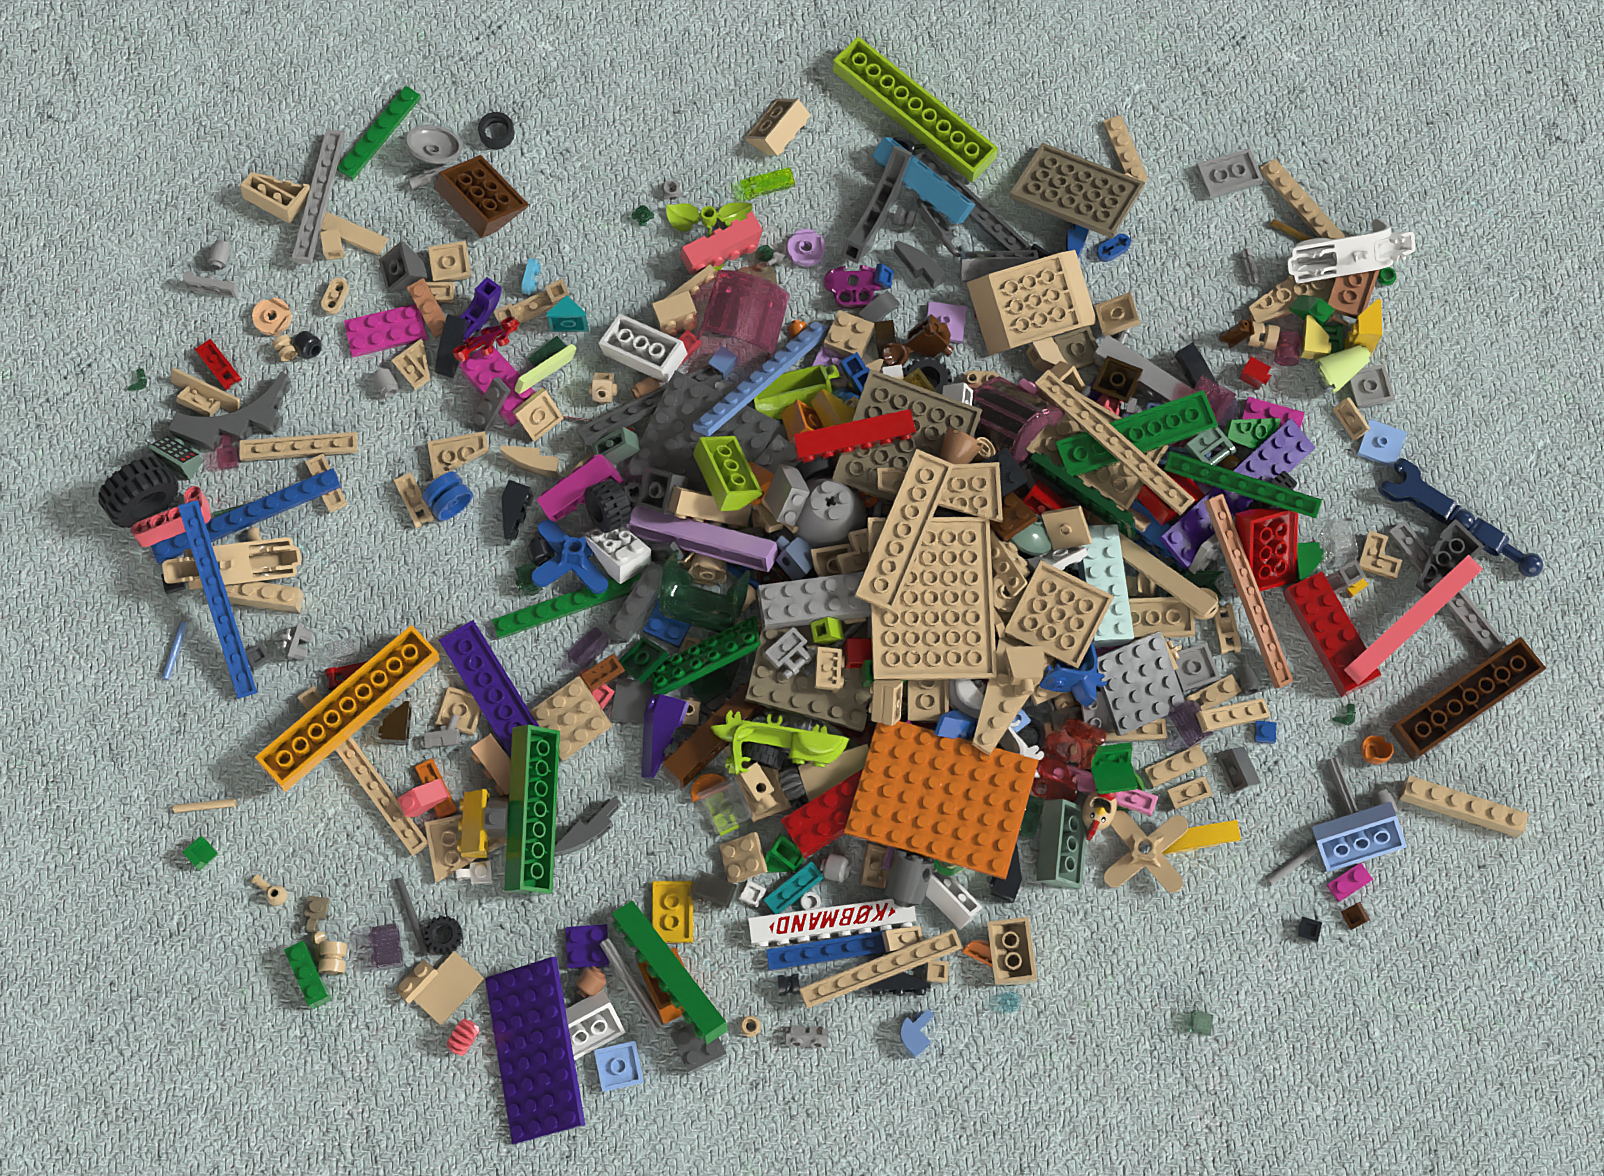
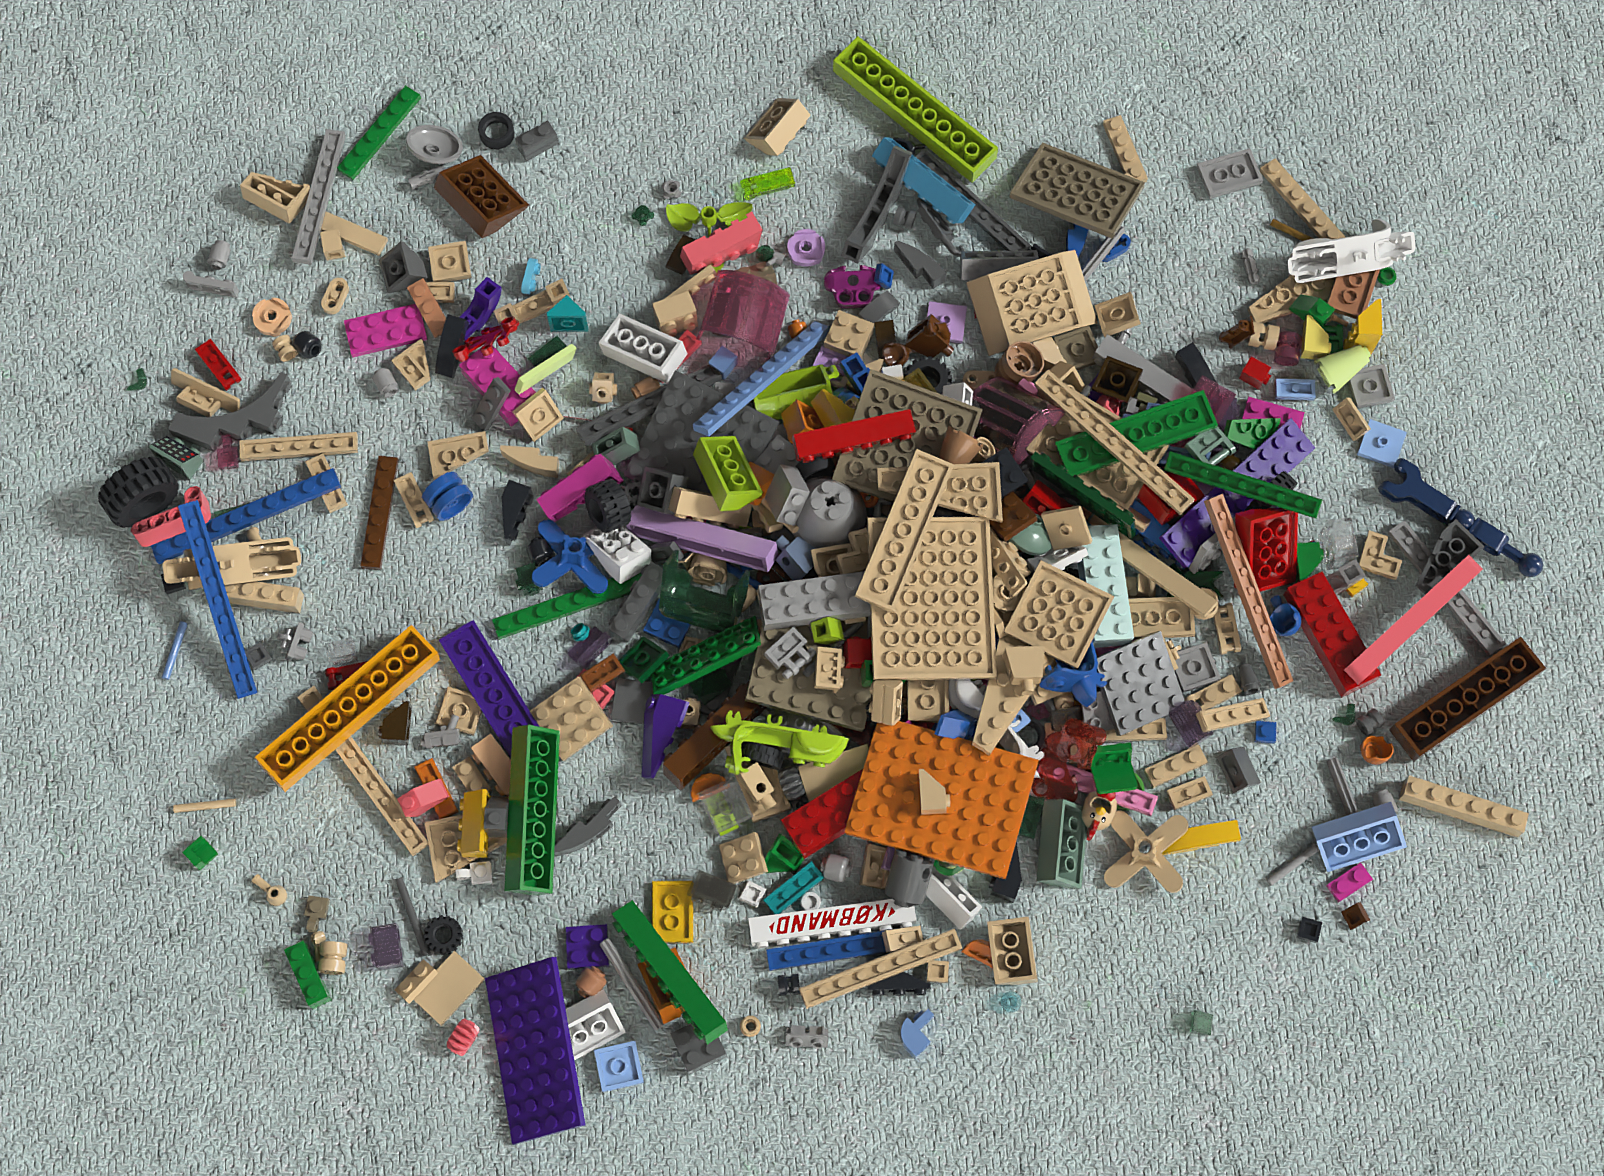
none -> reddish brown plate [360,456,399,570]
none -> tan plate [452,756,492,793]
none -> dark grey brick [515,120,559,162]
none -> teal plate [570,623,590,641]
none -> dark brown slope [665,234,696,275]
none -> tan slope [919,769,950,815]
none -> medium nougat wheel [995,341,1044,392]
none -> clear pink plate [1027,703,1050,721]
none -> light grey axle [1081,226,1125,282]
none -> olive tile [1136,392,1157,413]
none -> blue hair [1269,595,1302,637]
none -> light blue plate [1275,378,1316,400]
none -> dark grey wheel [1356,708,1384,736]

